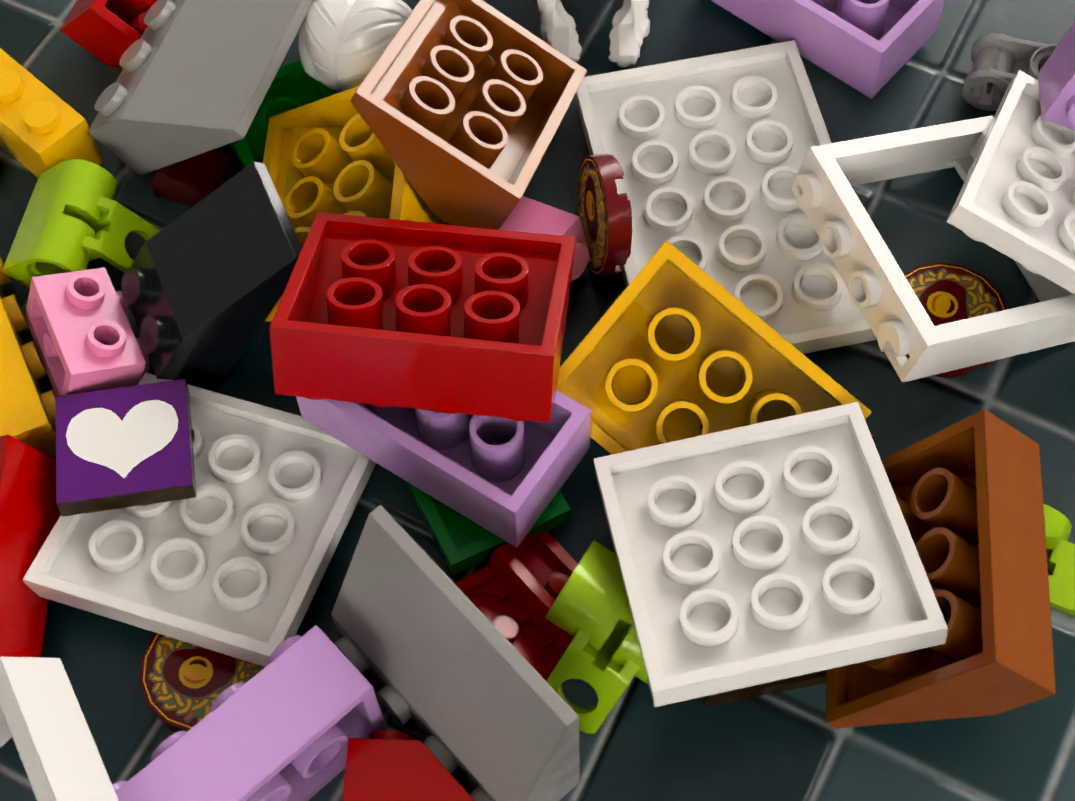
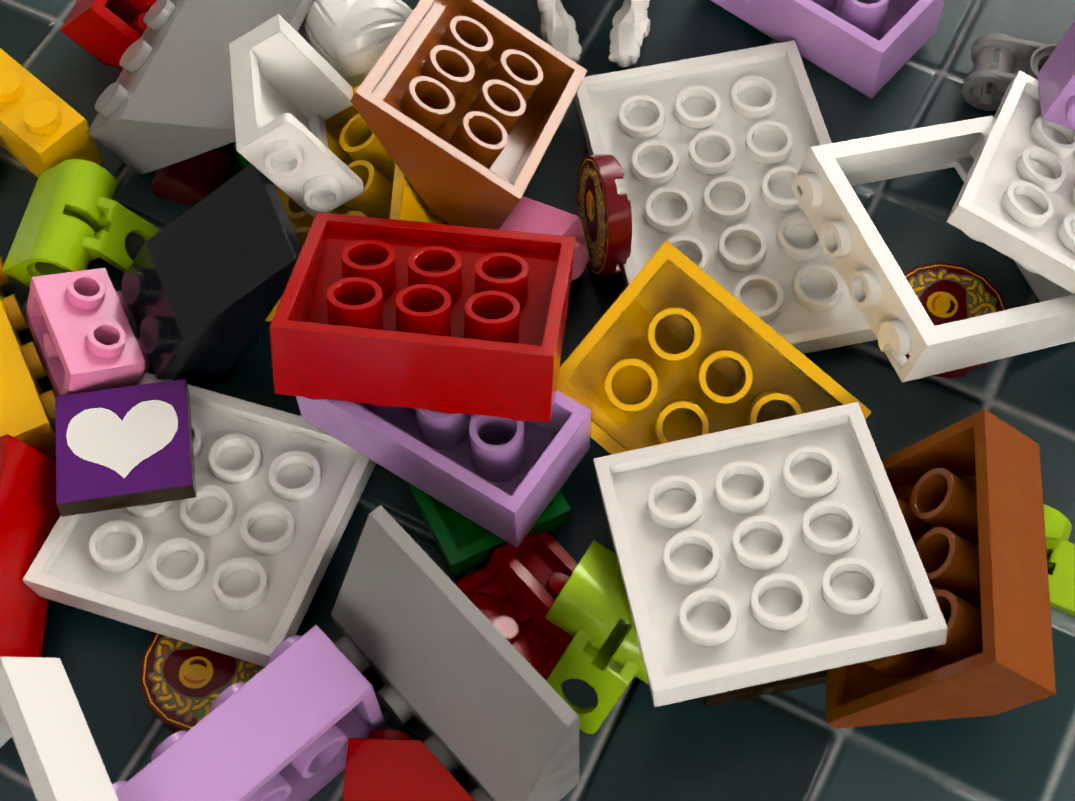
none -> white panel [229,14,364,218]

